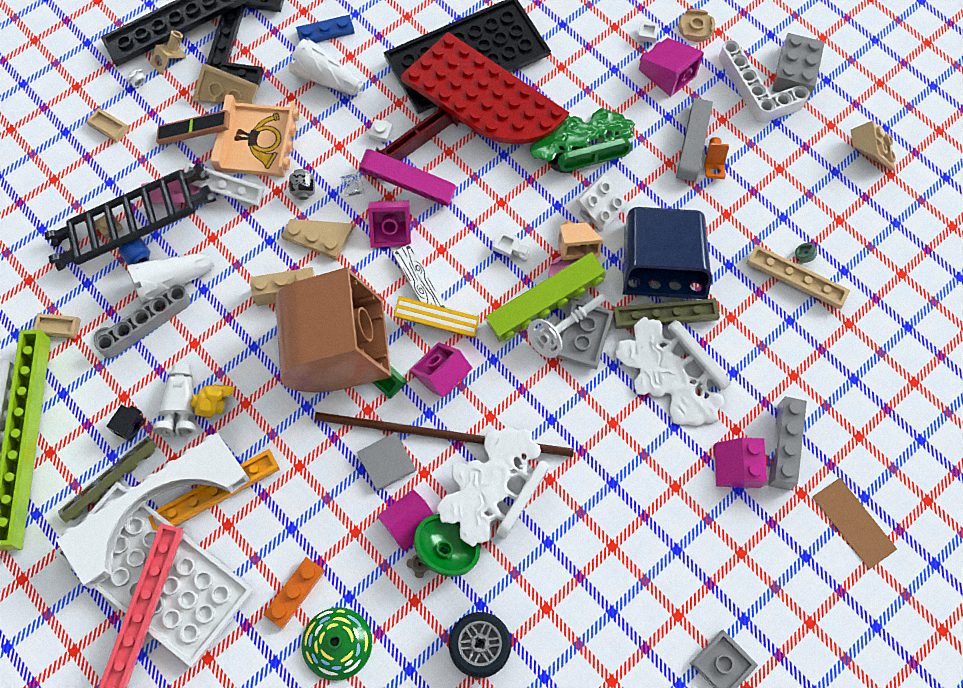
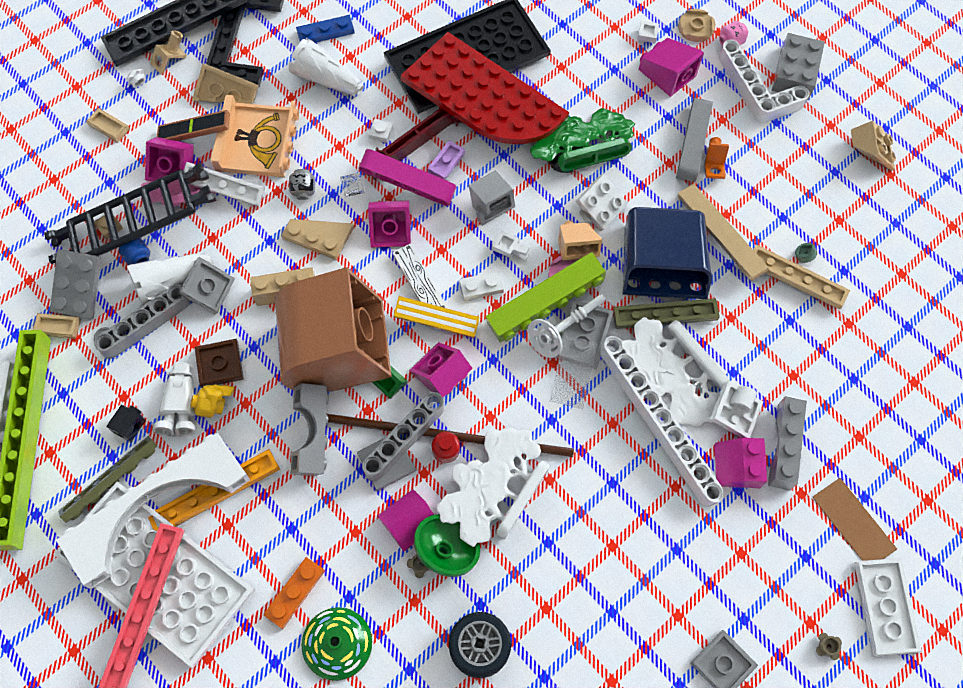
none -> light grey plate [50,250,101,319]
none -> dark pink slope [145,137,194,182]
none -> light grey tile [179,257,235,314]
none -> reddish brown tile [194,338,244,388]
none -> light grey arch [290,383,329,476]
none -> light grey beam [362,392,444,481]
none -> lavender plate [428,140,465,180]
none -> red head [431,432,460,463]
none -> white plate [459,271,504,301]
none -> light grey plate [468,170,515,225]
none -> clear piece [550,336,598,409]
none -> white beam [600,336,724,507]
none -> tan tile [677,184,769,281]
none -> white plate [710,381,763,438]
none -> bright pink head [719,21,748,46]
none -> dark tan plate [816,633,842,660]
none -> white tile [854,558,922,657]

